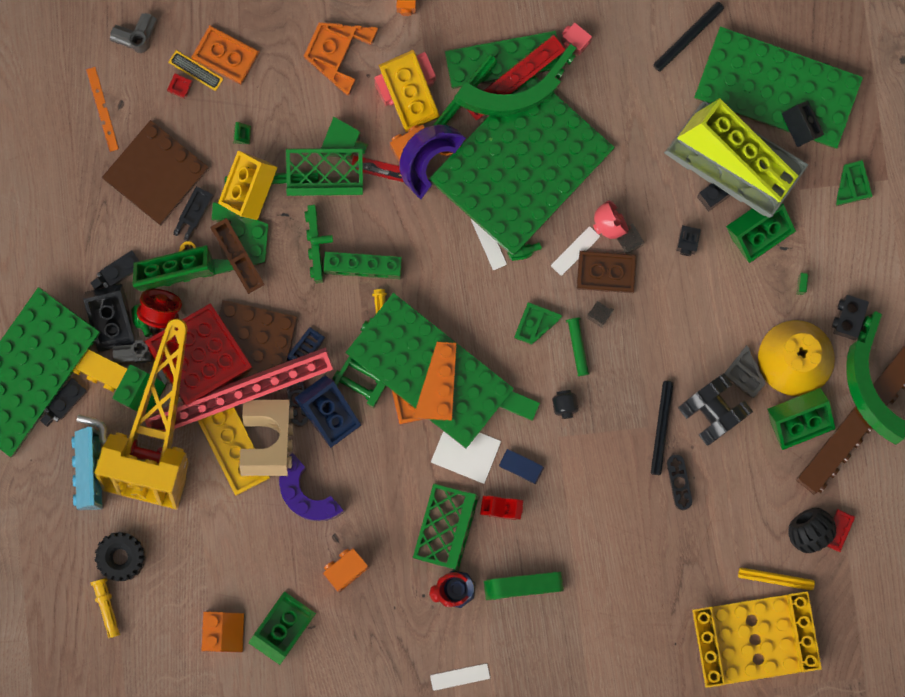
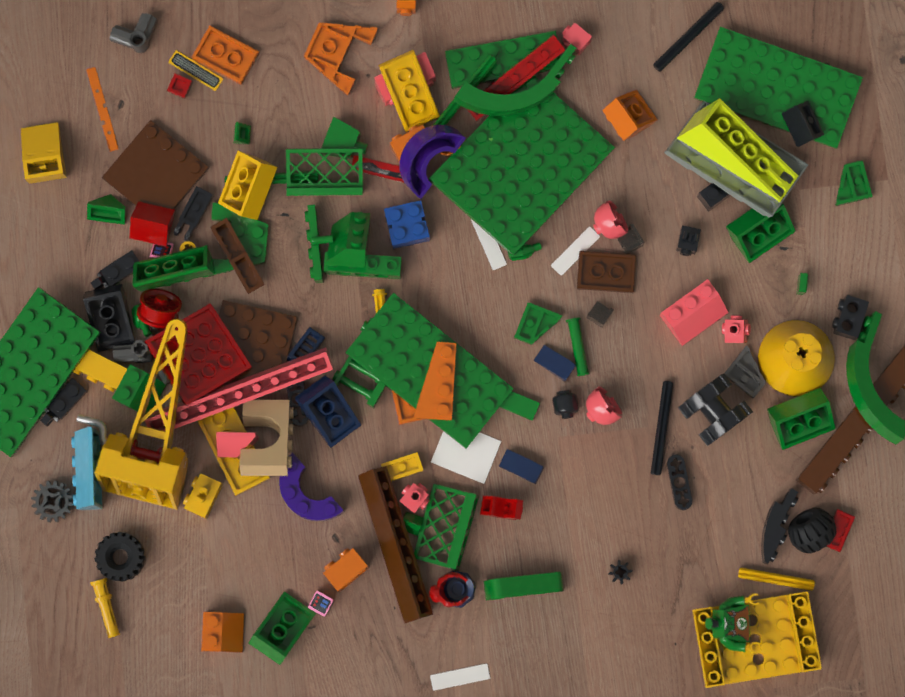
none -> yellow slope [21,122,67,184]
none -> dark grey gear [31,481,74,523]
none -> green slope [87,194,126,225]
none -> red slope [129,201,176,247]
none -> slope [150,243,174,258]
none -> yellow brick [183,473,223,519]
none -> coral slope [216,432,259,459]
none -> slope [308,591,334,617]
none -> green slope [326,212,370,268]
none -> reddish brown brick [358,466,433,624]
none -> yellow plate [381,452,424,482]
none -> blue piece [384,200,430,249]
none -> coral brick [399,483,429,514]
none -> green slope [403,511,424,536]
none -> dark blue slope [533,345,576,382]
none -> coral cylinder [586,386,622,425]
none -> orange slope [602,89,658,141]
none -> black gear [608,560,632,585]
none -> coral slope [660,279,729,346]
none -> green torso [705,593,761,655]
none -> coral brick [722,315,751,343]
none -> black slope [761,488,798,564]

